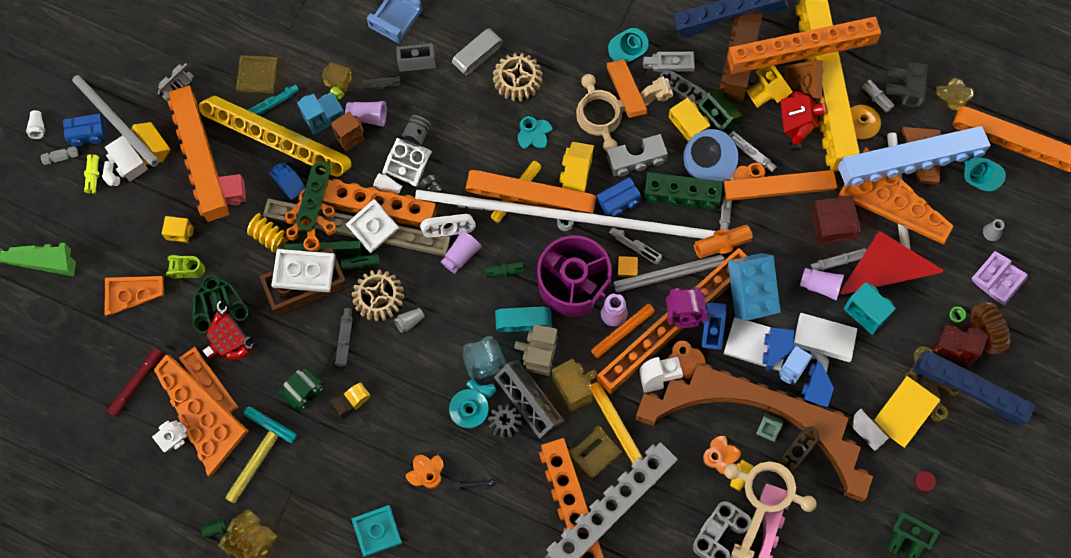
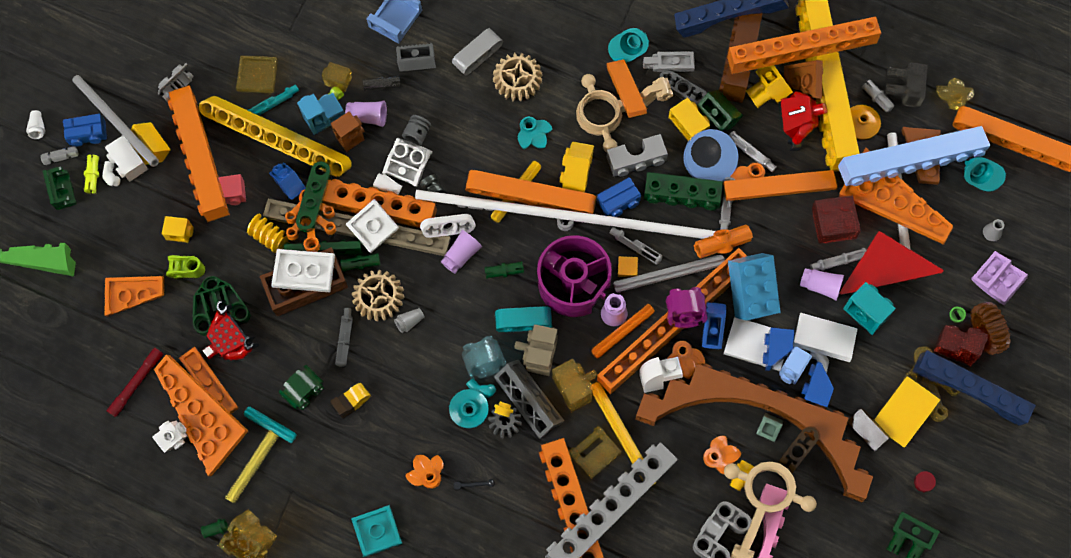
none -> dark green hinge [43,167,77,210]
none -> yellow plate [494,401,514,417]

